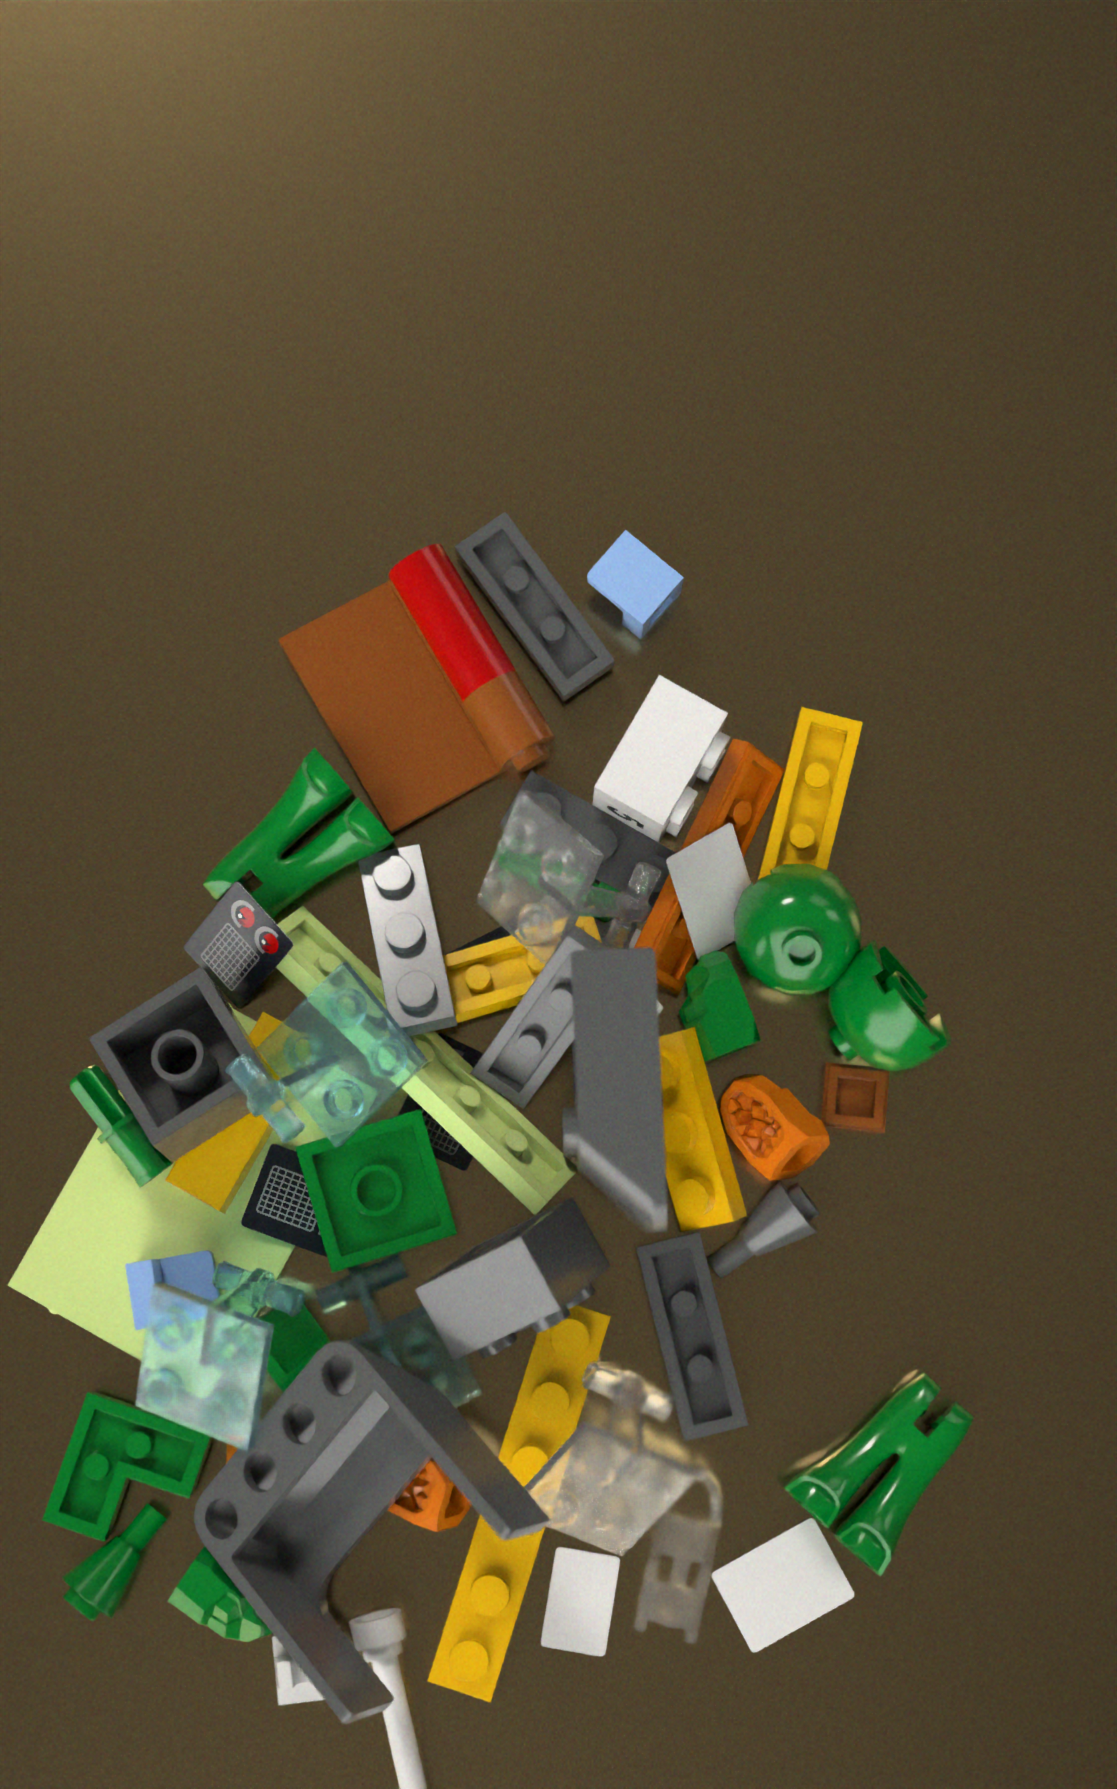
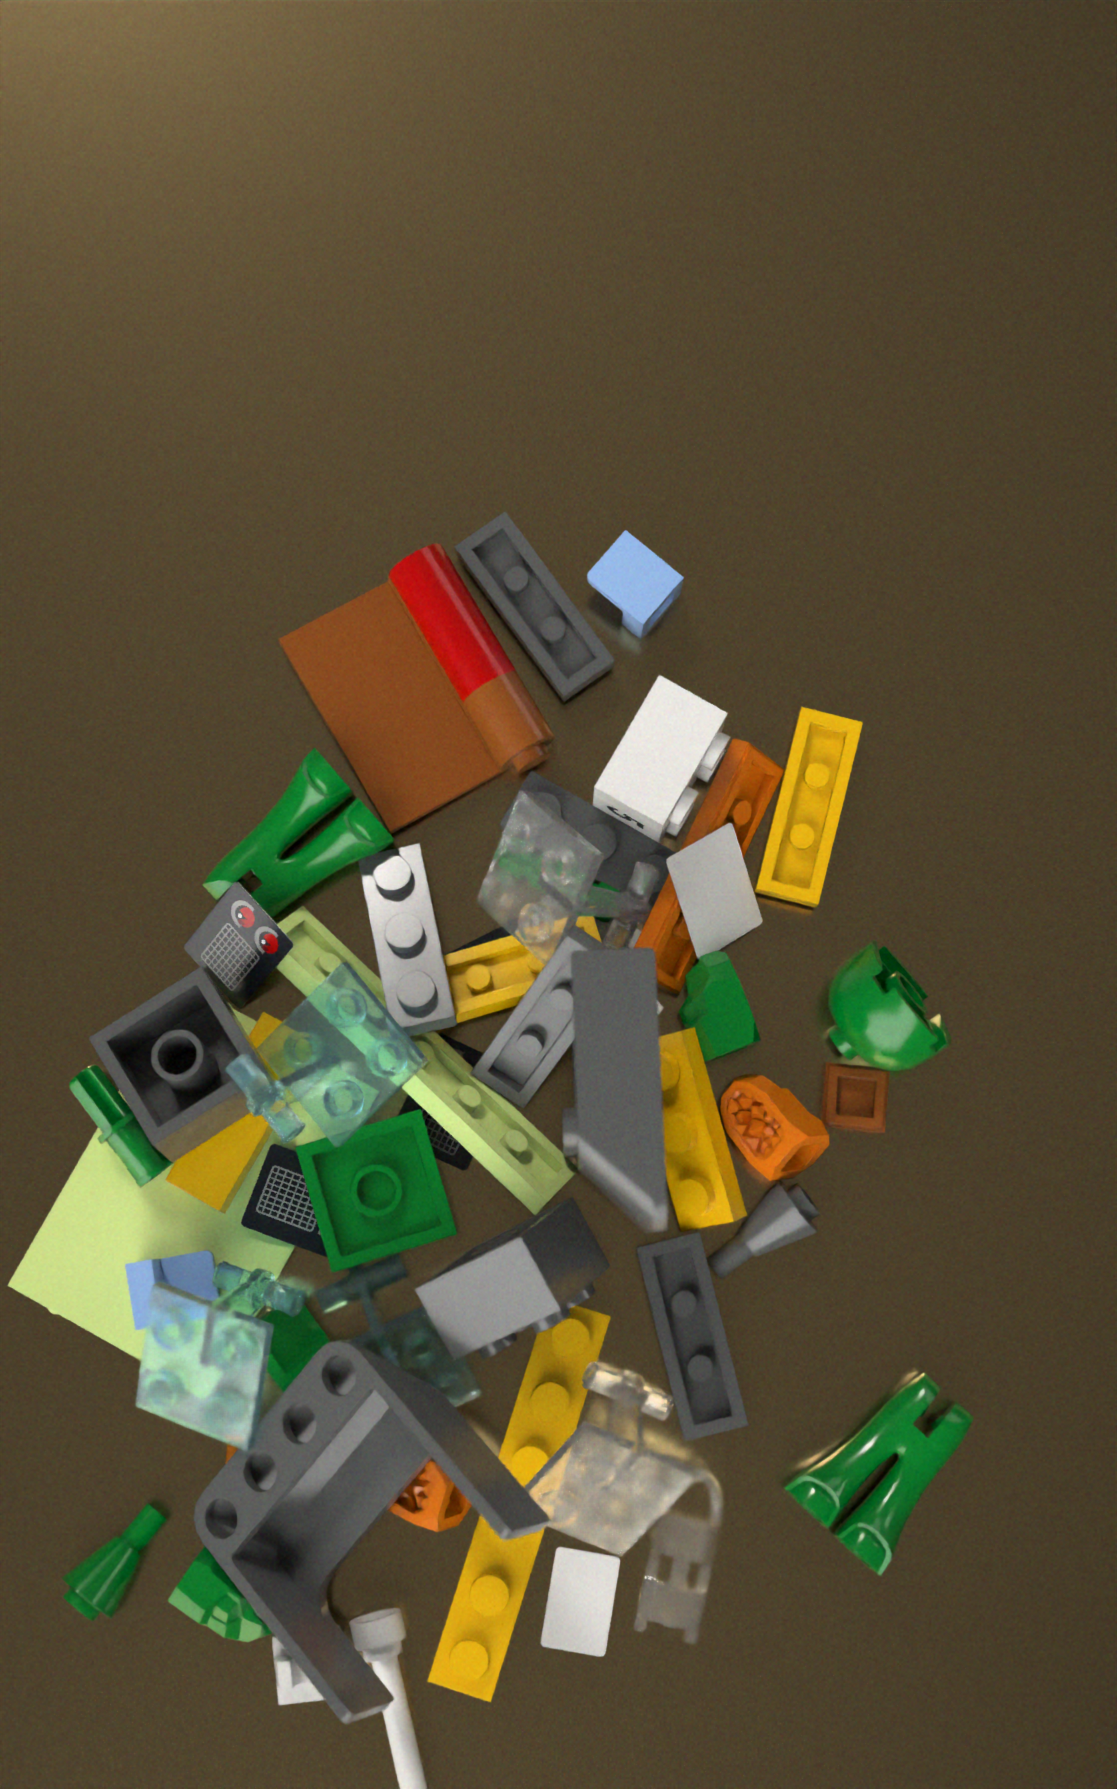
green plate [42,1391,214,1542] -> none
white sticker [712,1518,854,1652] -> none
green cylinder [734,864,862,996] -> none

